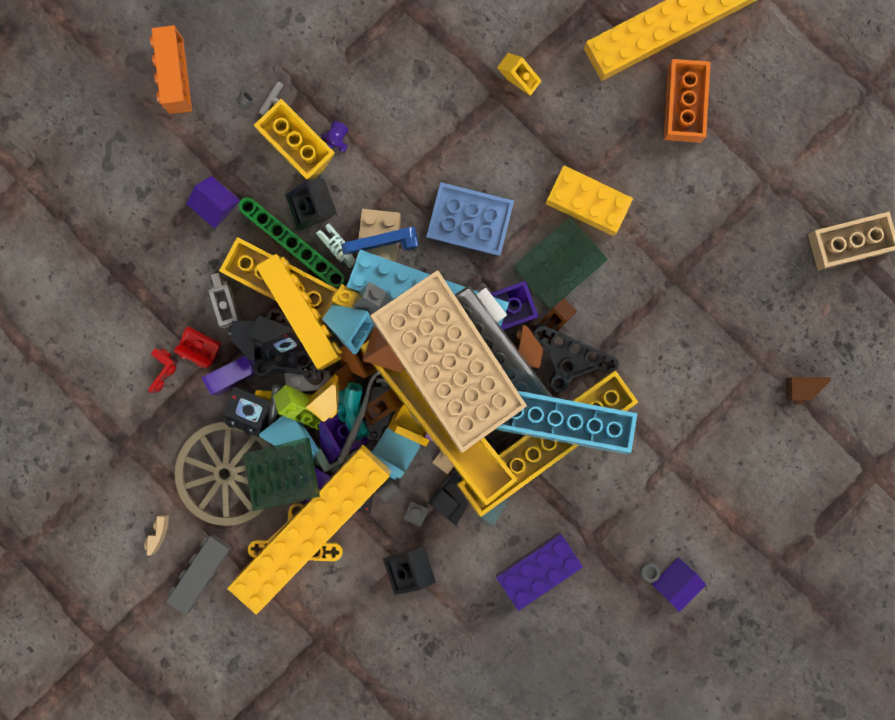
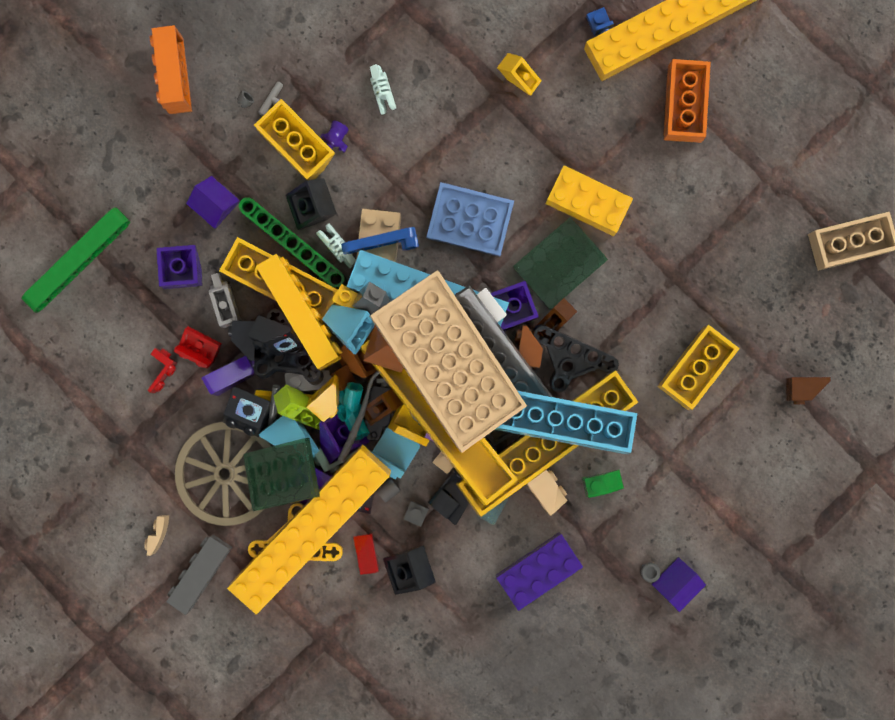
none -> green beam [21,207,130,313]
none -> dark purple slope [156,245,203,289]
none -> red slope [353,533,379,575]
none -> light aqua hinge [370,64,396,115]
none -> tan slope [527,470,567,516]
none -> green slope [582,470,624,498]
none -> blue bracket [586,7,614,37]
none -> yellow brick [657,325,740,410]

